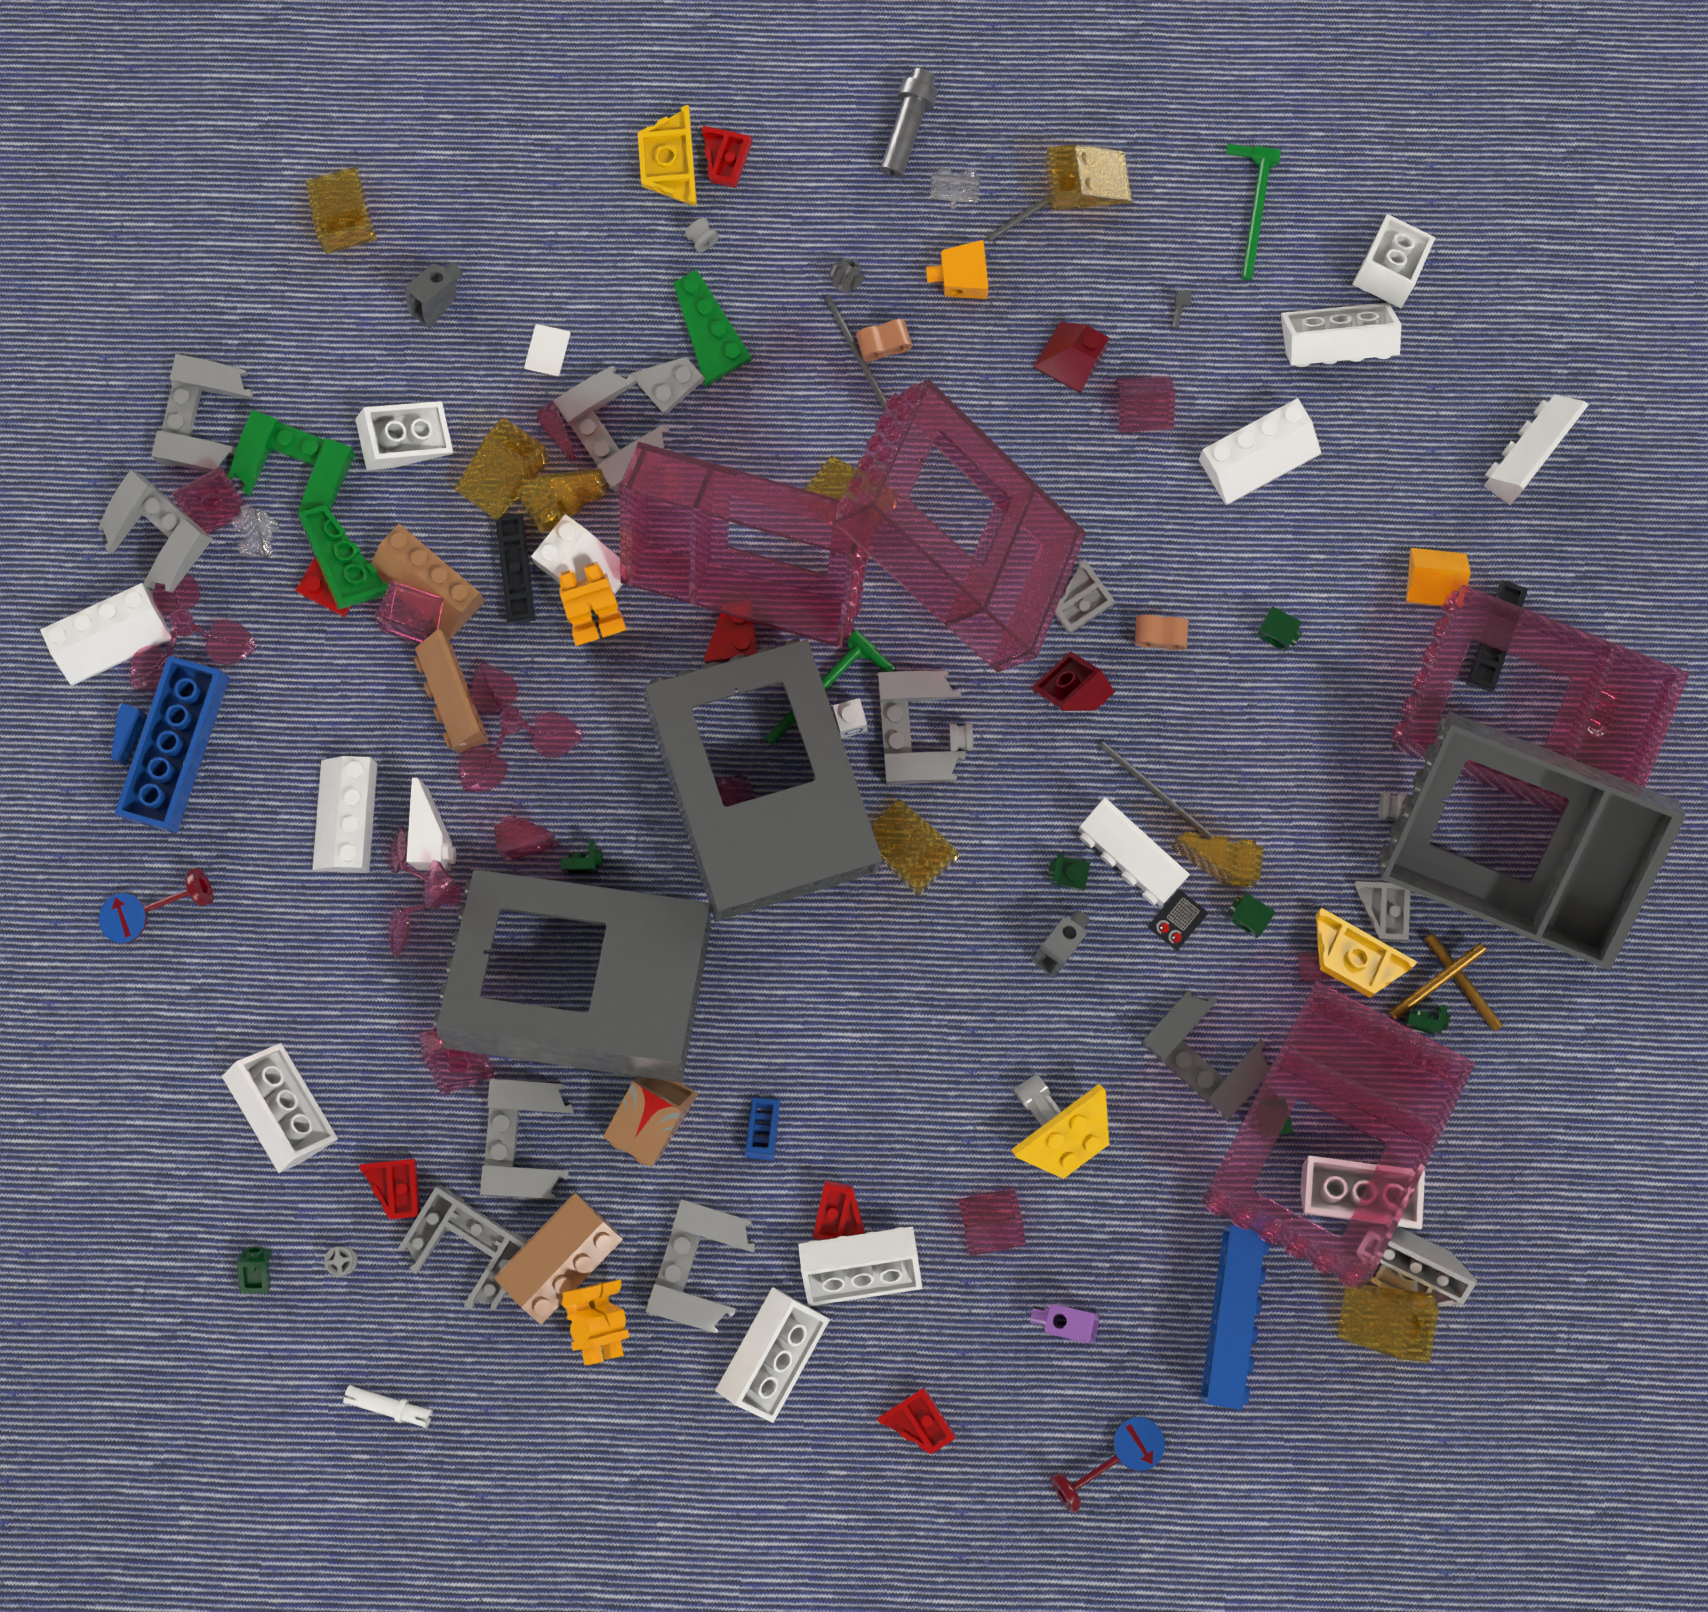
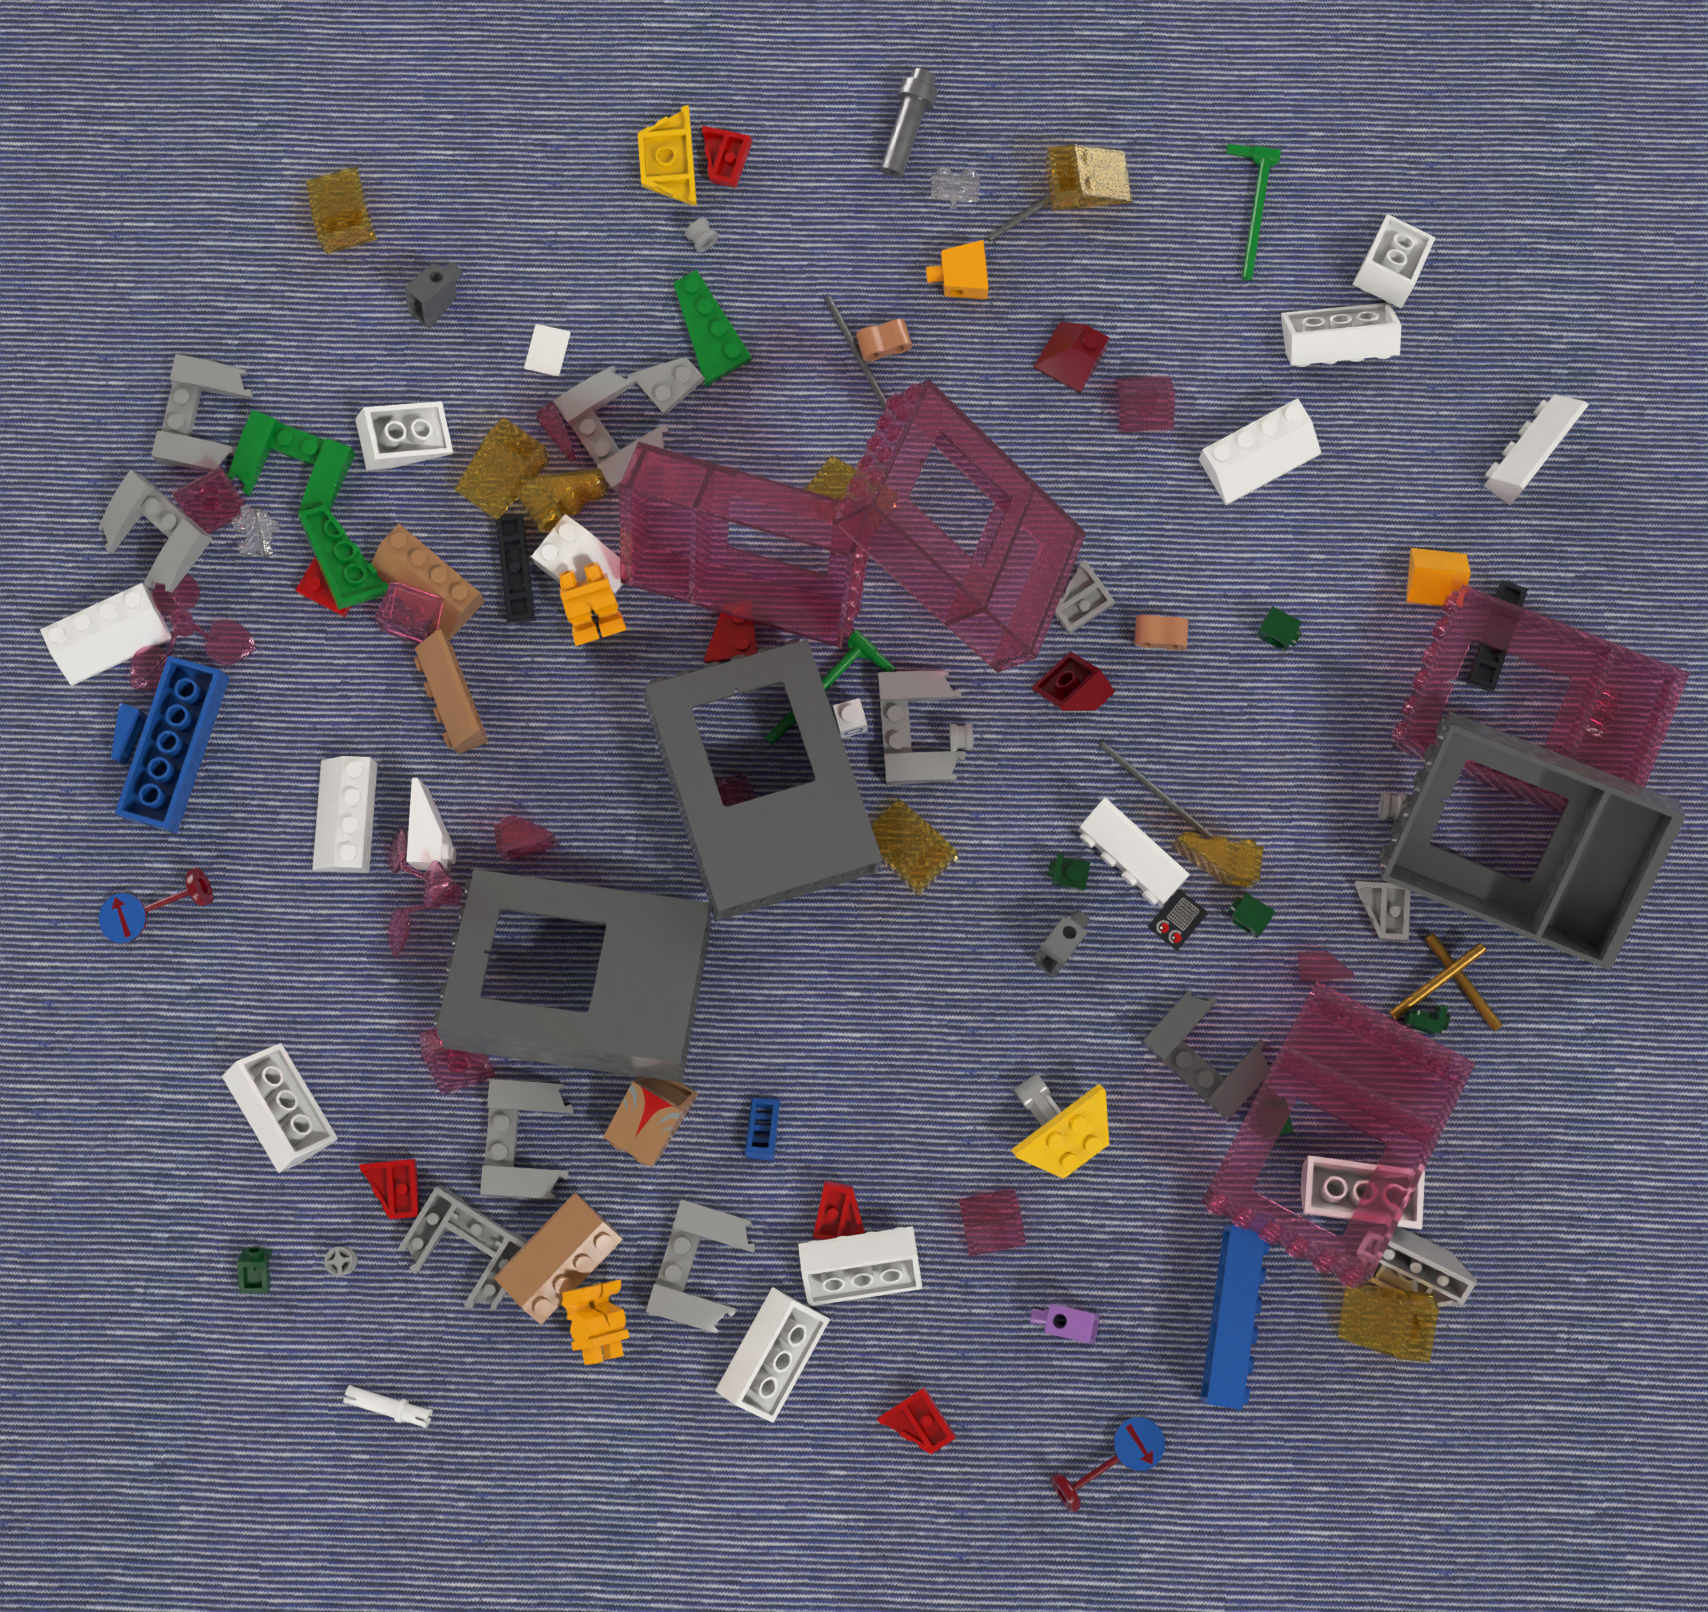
clear pink plant [459,663,583,793] -> none
dark green bracket [561,841,603,874] -> none
dark grey gear [829,258,865,292] -> none
dark grey hand [1172,290,1191,329] -> none
yellow wing [1316,908,1417,998] -> none

